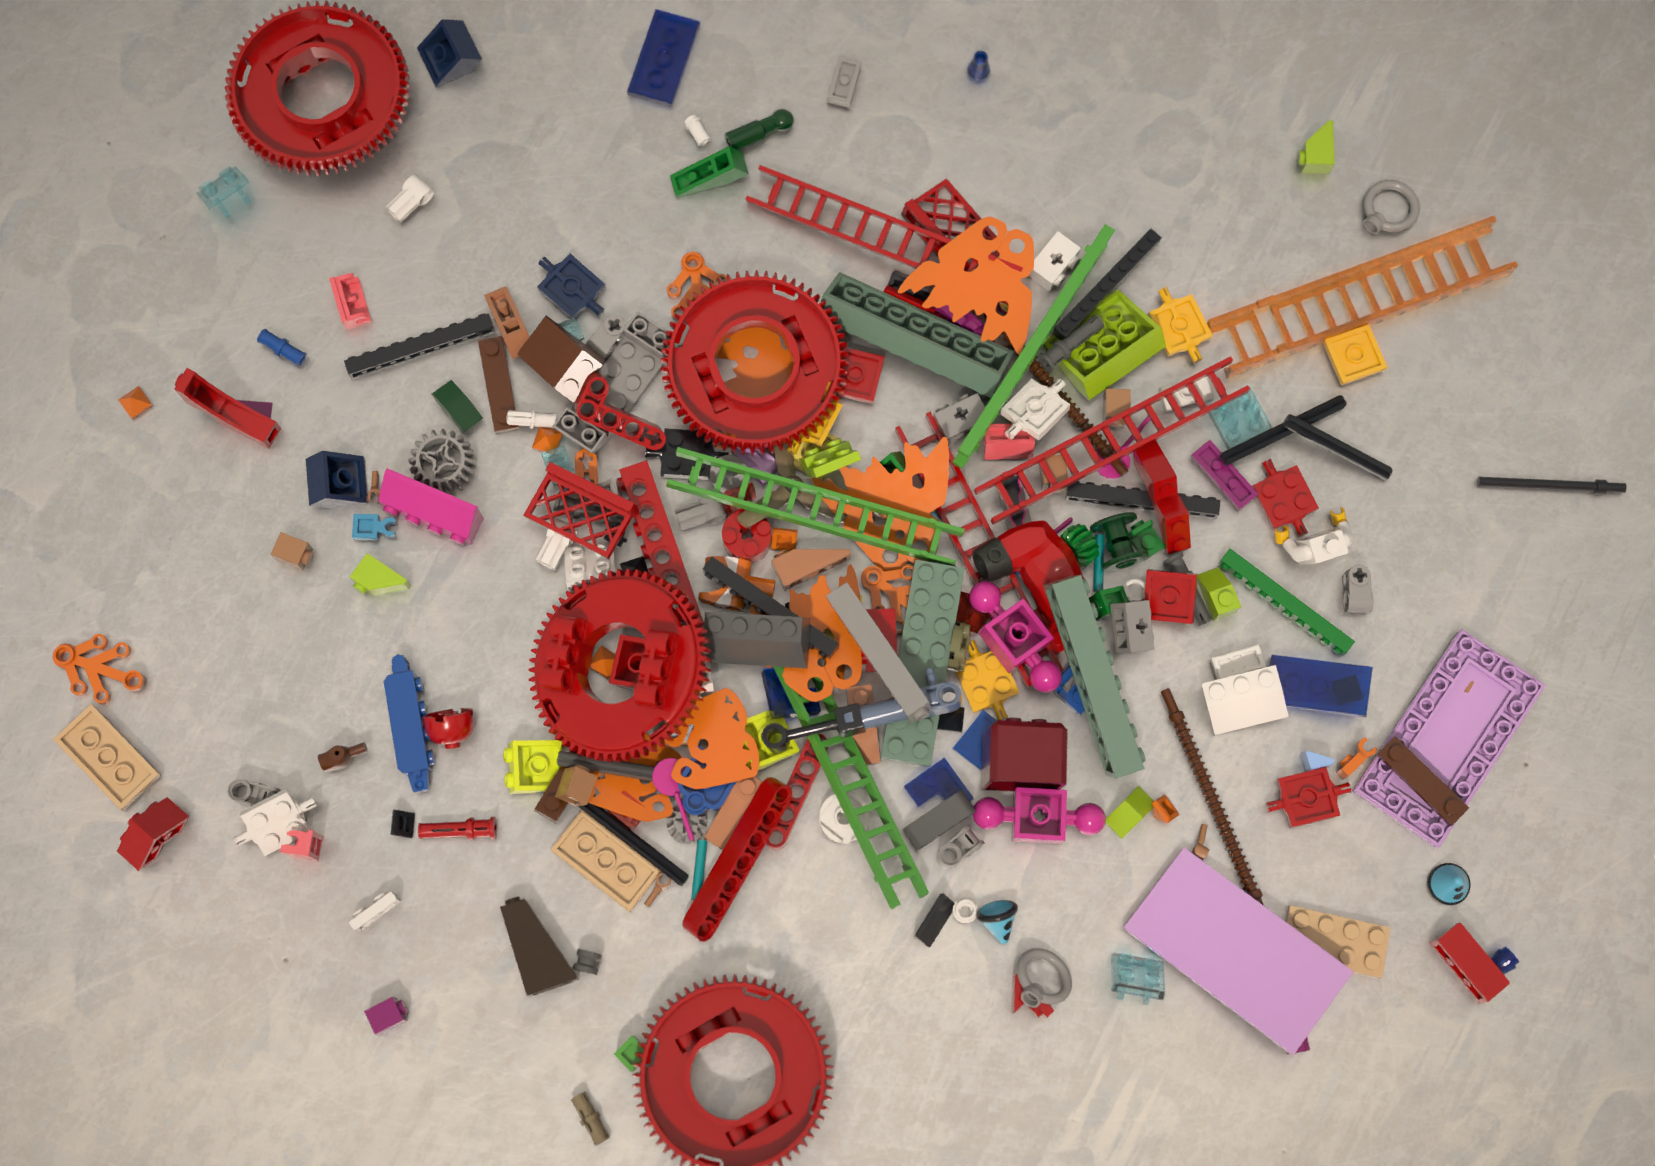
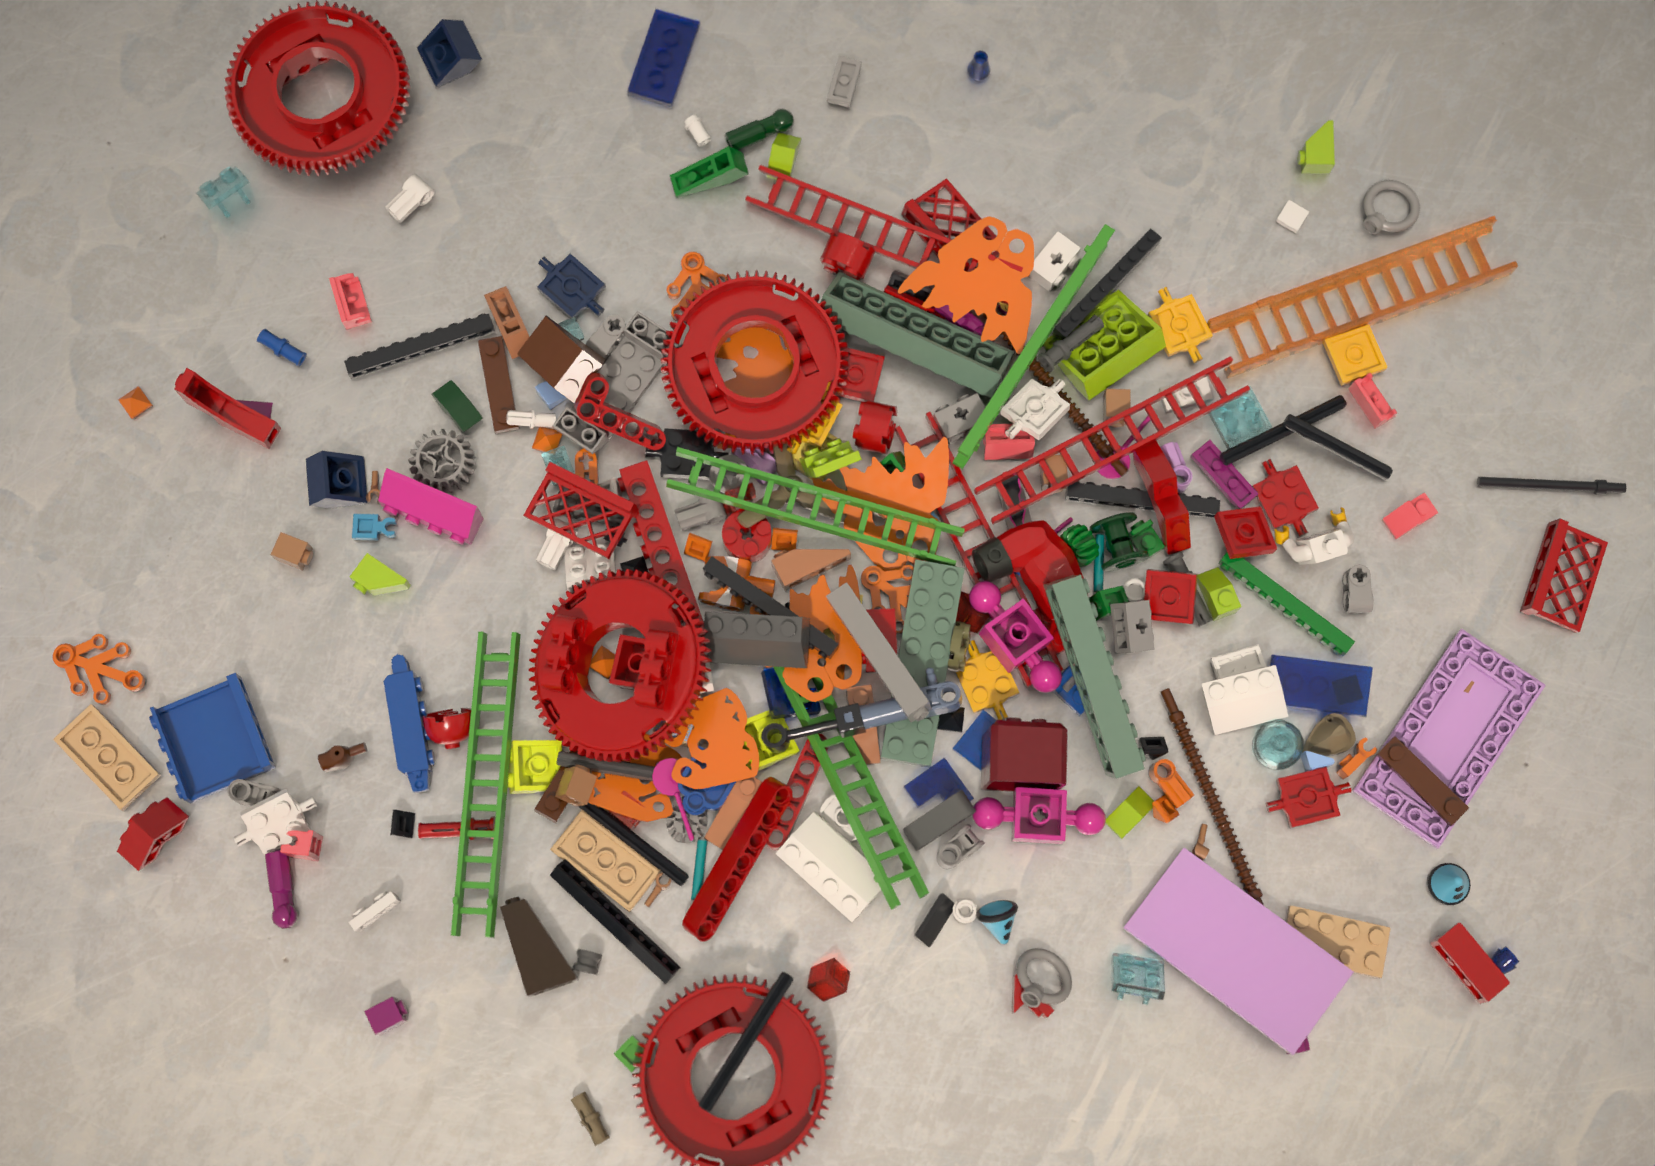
none -> blue panel [149,673,276,803]
none -> magenta piece [265,851,297,929]
none -> bright green ladder [451,632,521,938]
none -> light blue slope [535,381,567,410]
none -> black piece [550,859,681,984]
none -> orange slope [684,533,713,561]
none -> black axle [699,972,793,1112]
none -> lime slope [766,132,801,179]
none -> white slope [776,811,889,922]
none -> clear red panel [807,958,850,1001]
none -> red brick [820,232,875,281]
none -> red brick [853,401,898,454]
none -> black slope [1139,736,1168,760]
none -> orange piece [1148,759,1194,809]
none -> lavender piece [1160,442,1193,493]
none -> red plate [1214,506,1277,559]
none -> clear light blue cylinder [1252,720,1304,770]
none -> white tile [1276,200,1309,233]
none -> dark tan piece [1301,713,1356,756]
none -> coral hinge [1349,372,1397,429]
none -> coral slope [1382,492,1438,539]
none -> red fence [1520,518,1608,633]

